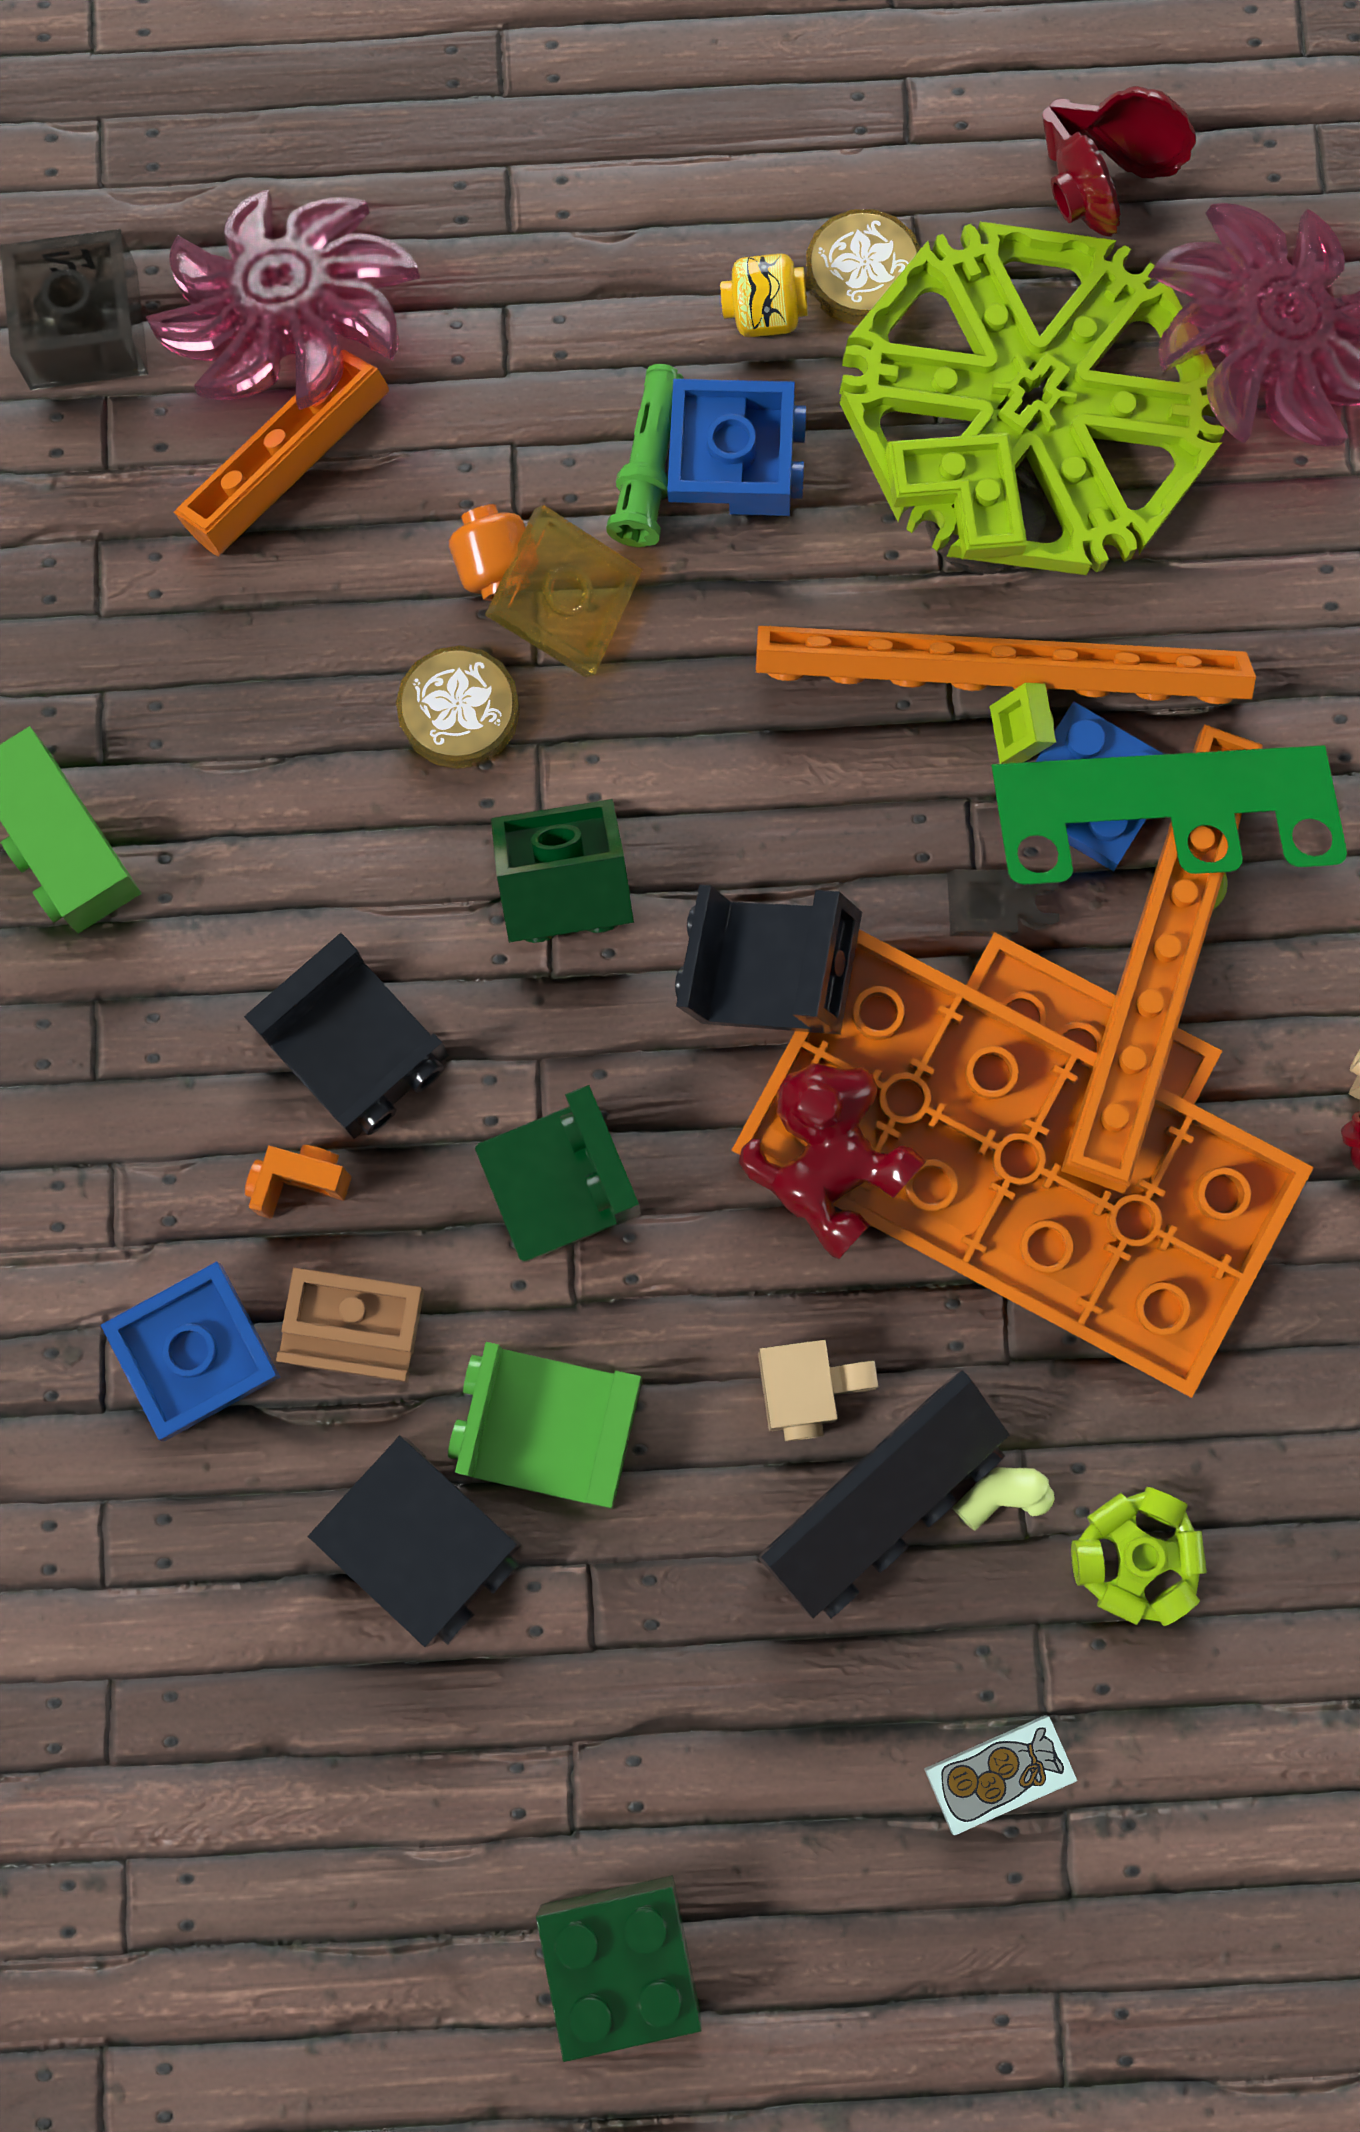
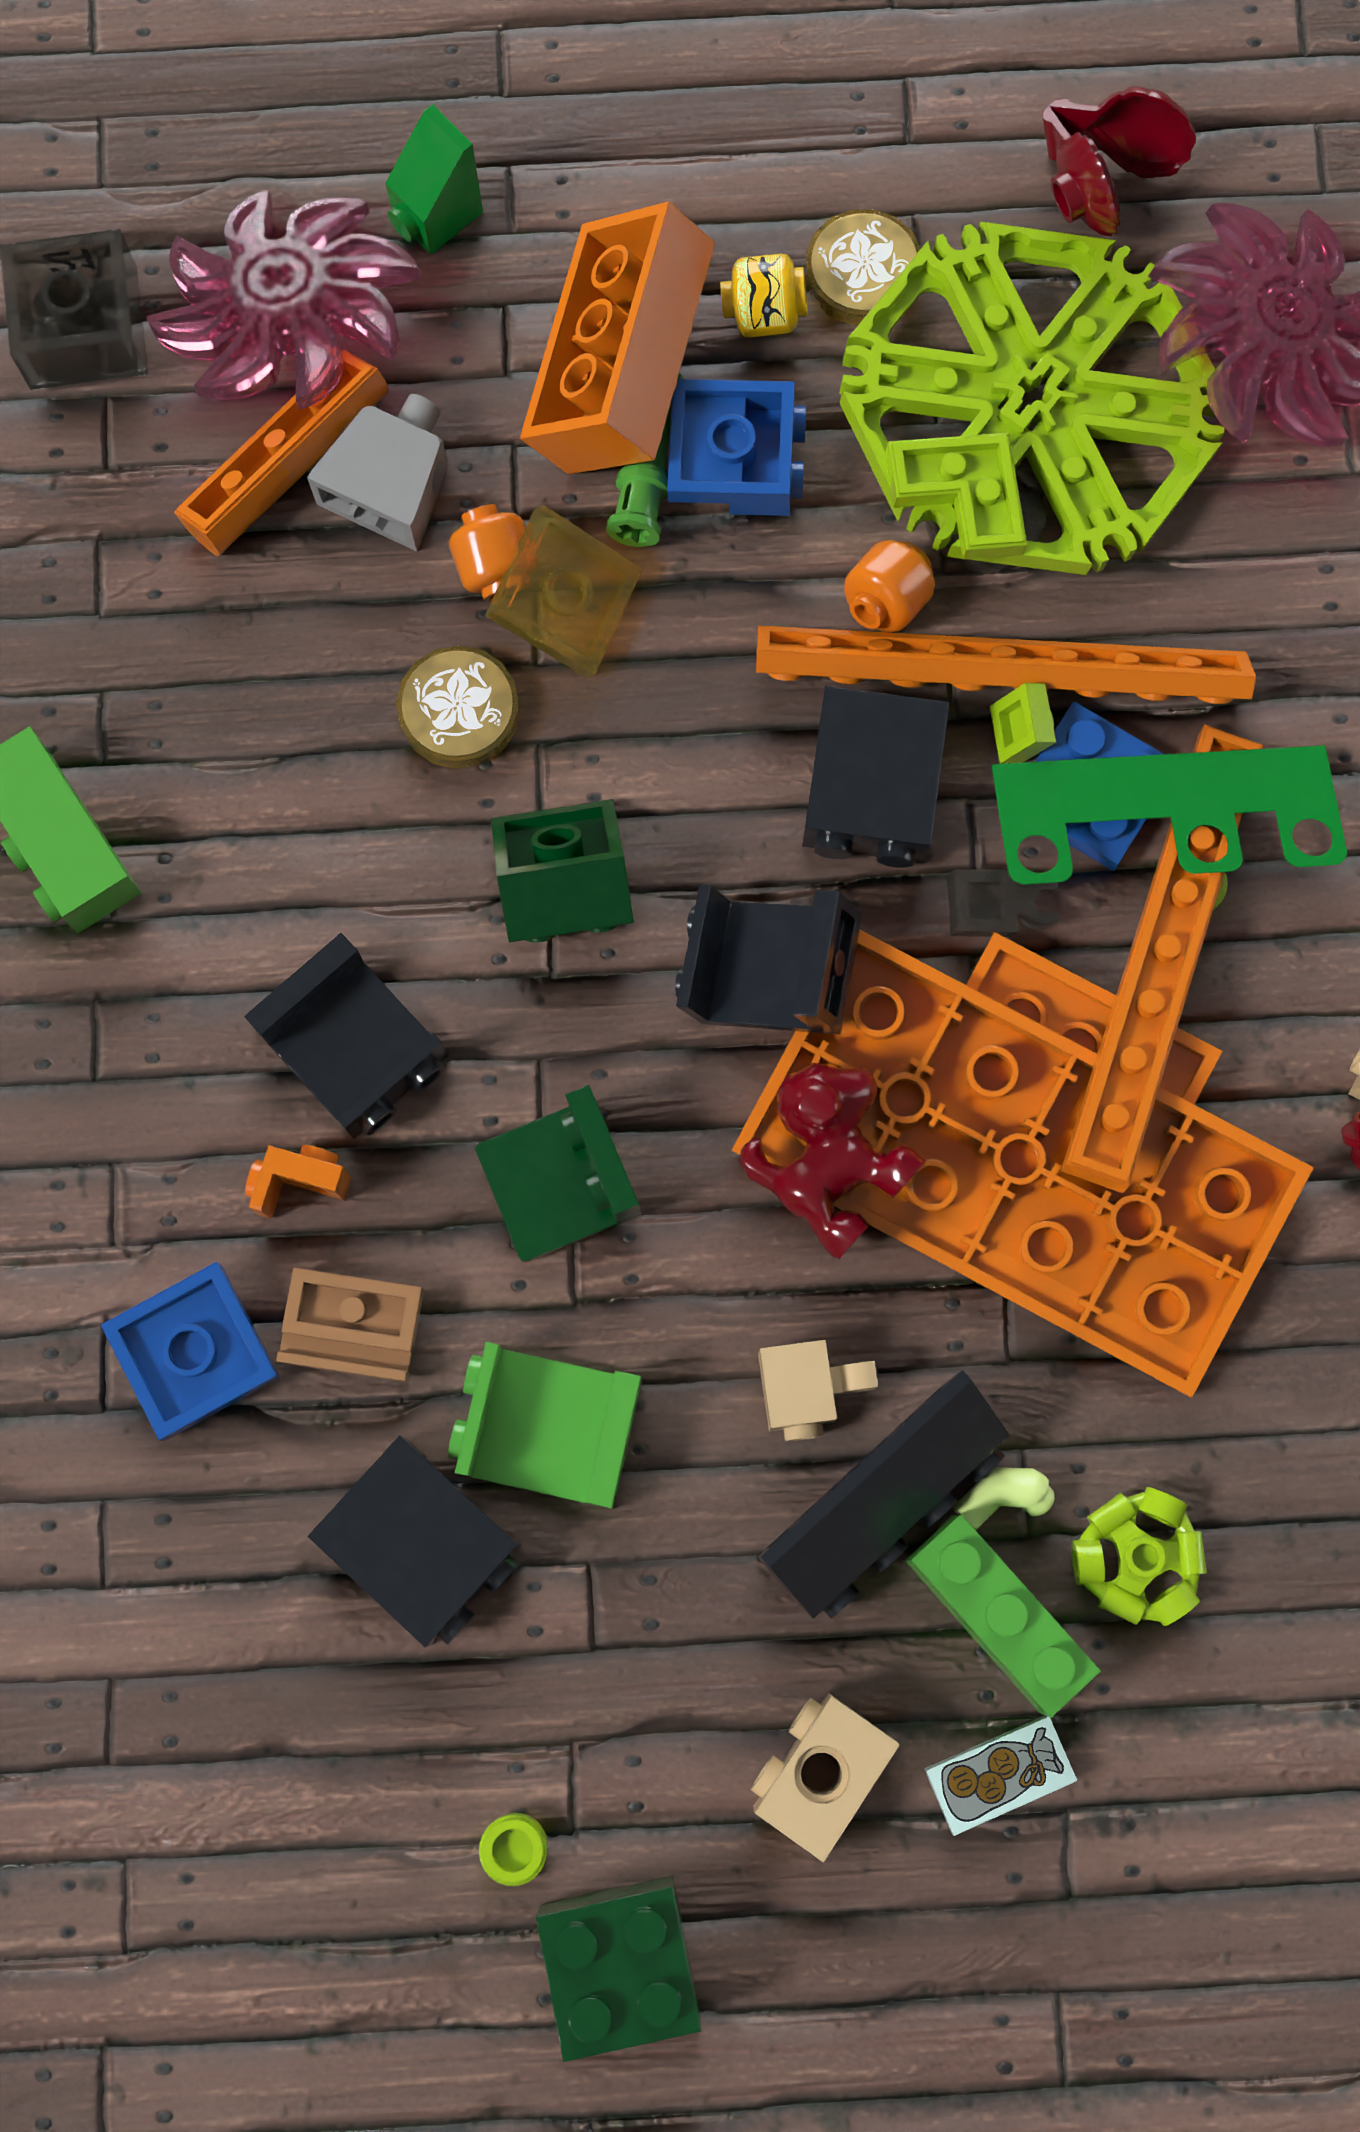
none -> light grey torso [307,394,448,551]
none -> green slope [385,104,483,255]
none -> lime tile [479,1813,548,1886]
none -> orange brick [520,201,715,474]
none -> tan brick [750,1693,900,1863]
none -> black panel [802,685,949,868]
none -> orange head [844,540,935,632]
none -> bright green brick [904,1514,1101,1718]

